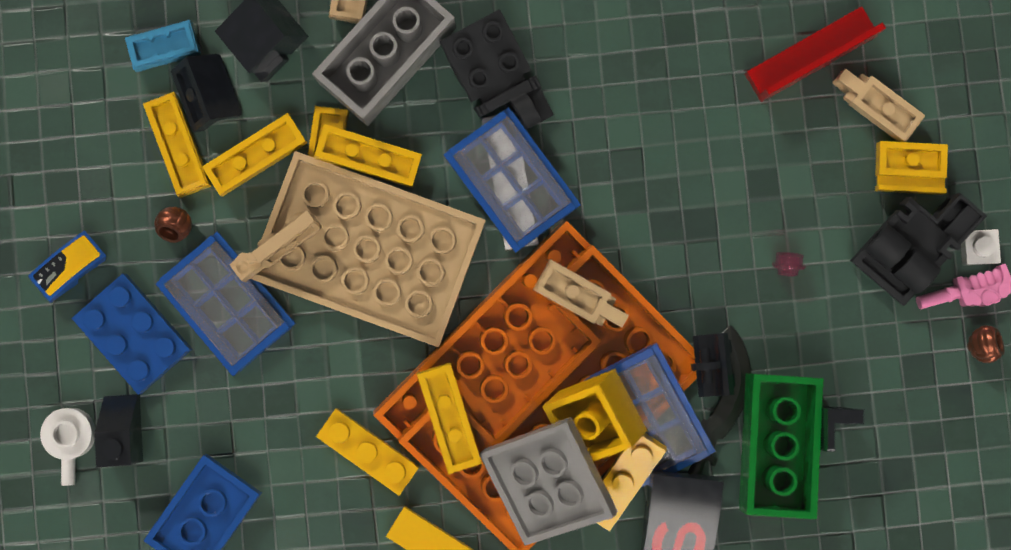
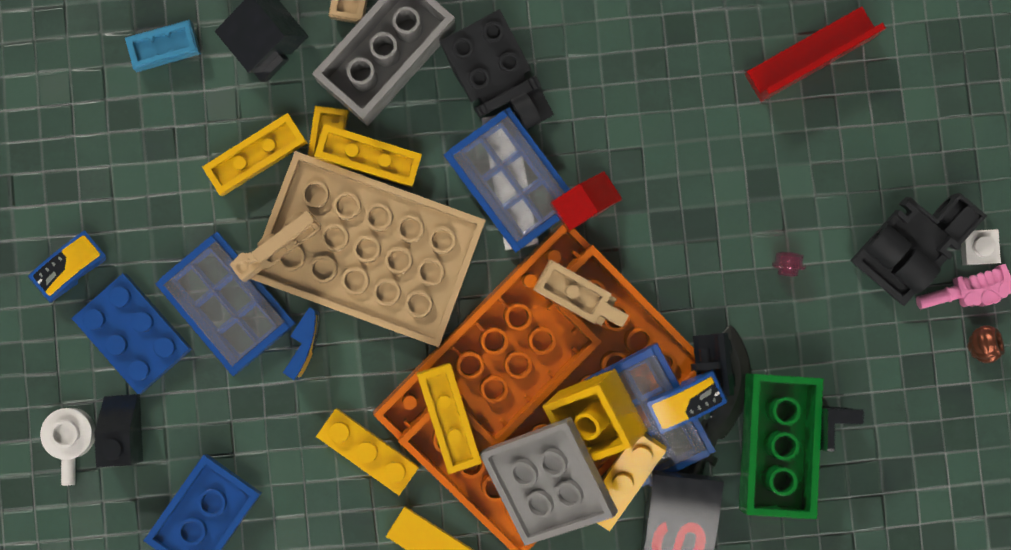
yellow tile [143,92,211,198] -> none
copper piece [154,207,192,243] -> none
black panel [170,54,242,132] -> none
tan hinge [832,68,925,142] -> none
yellow plate [875,141,948,195] -> none
none -> blue slope [283,307,320,380]
none -> red slope [550,171,622,232]
none -> slope [647,370,728,434]

